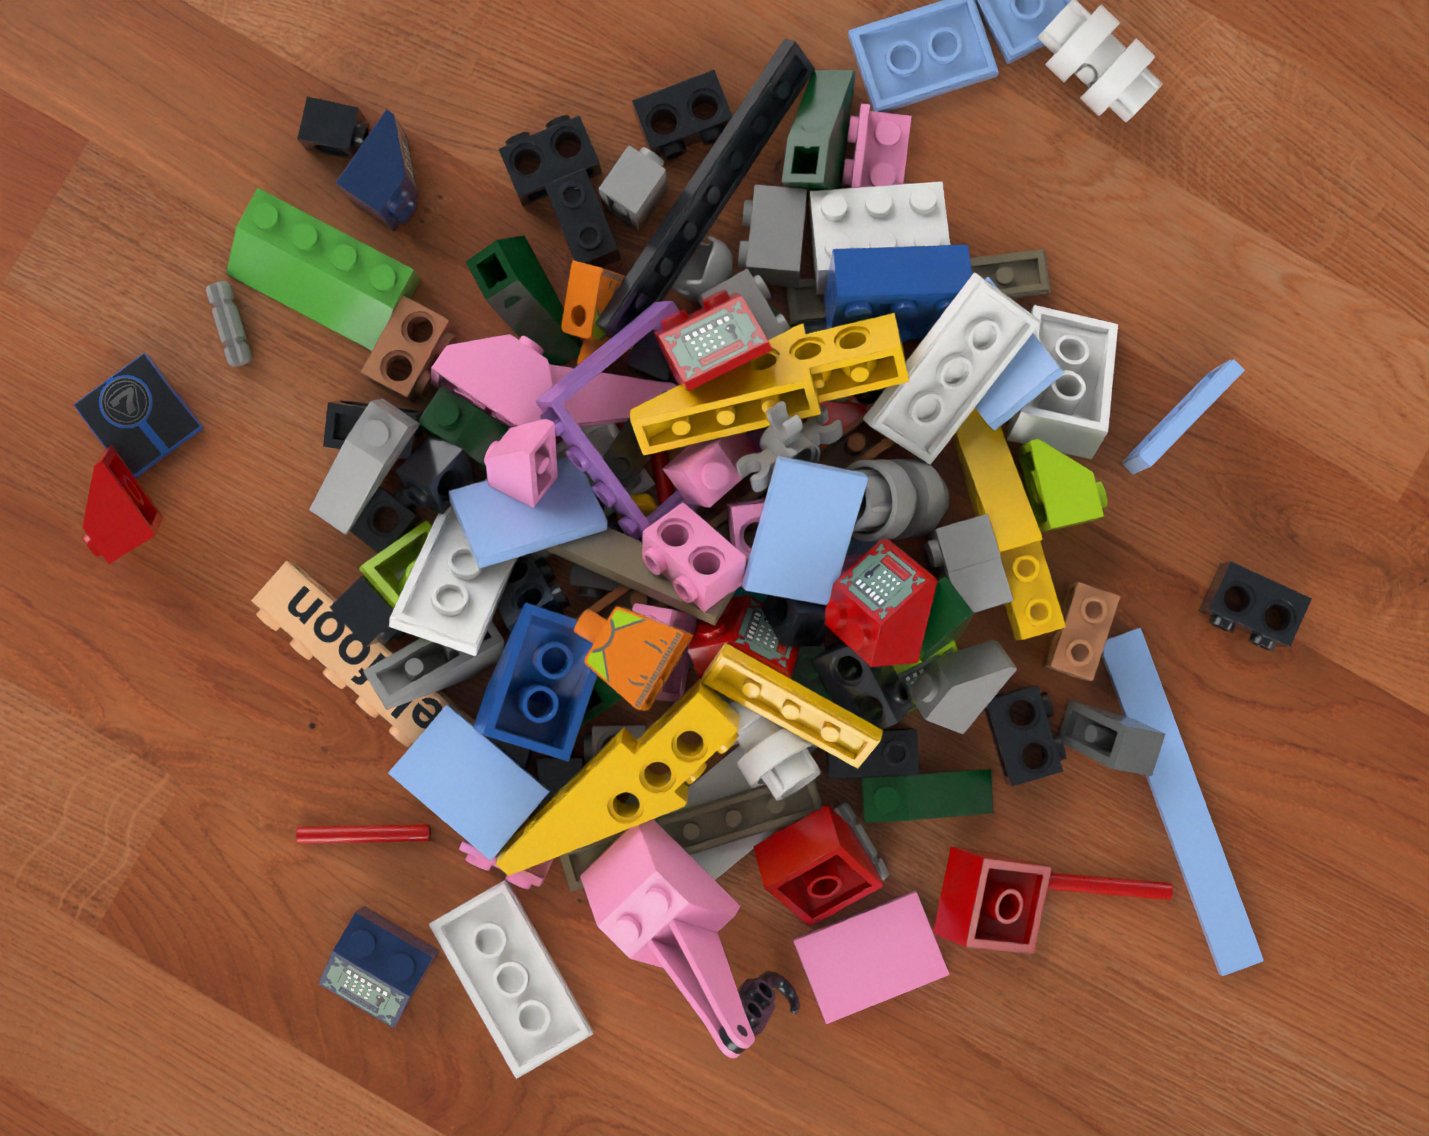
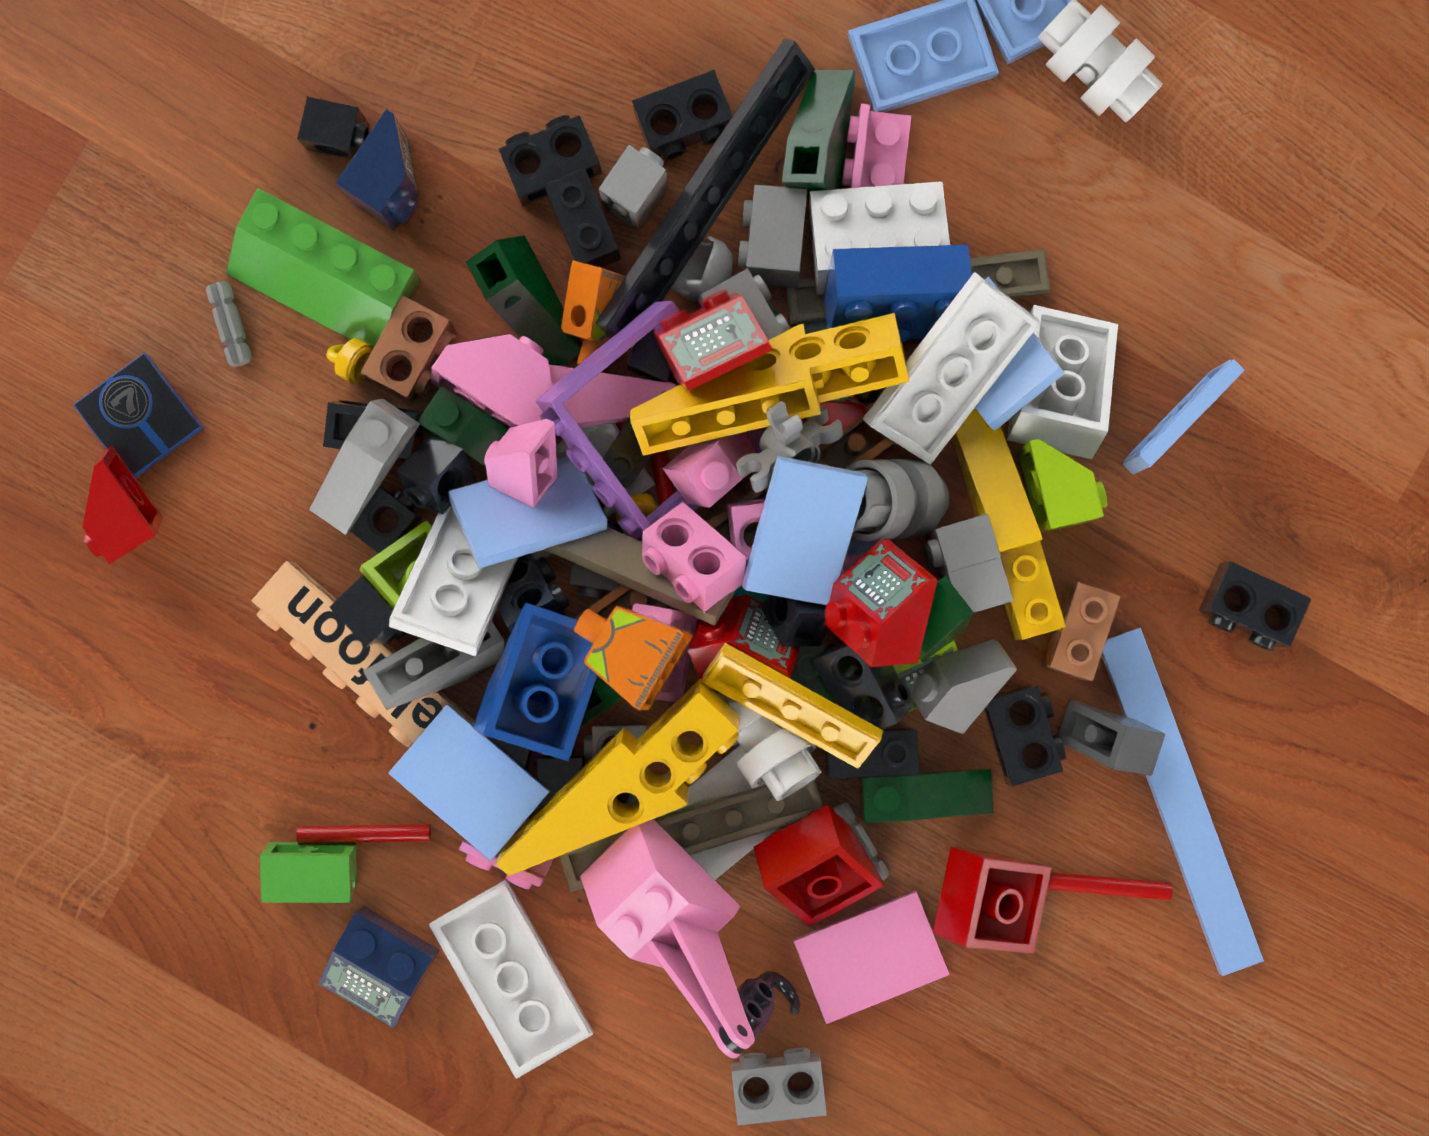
none -> bright green hinge [260,842,357,903]
none -> yellow tile [326,338,374,384]
none -> light grey brick [731,1048,827,1125]

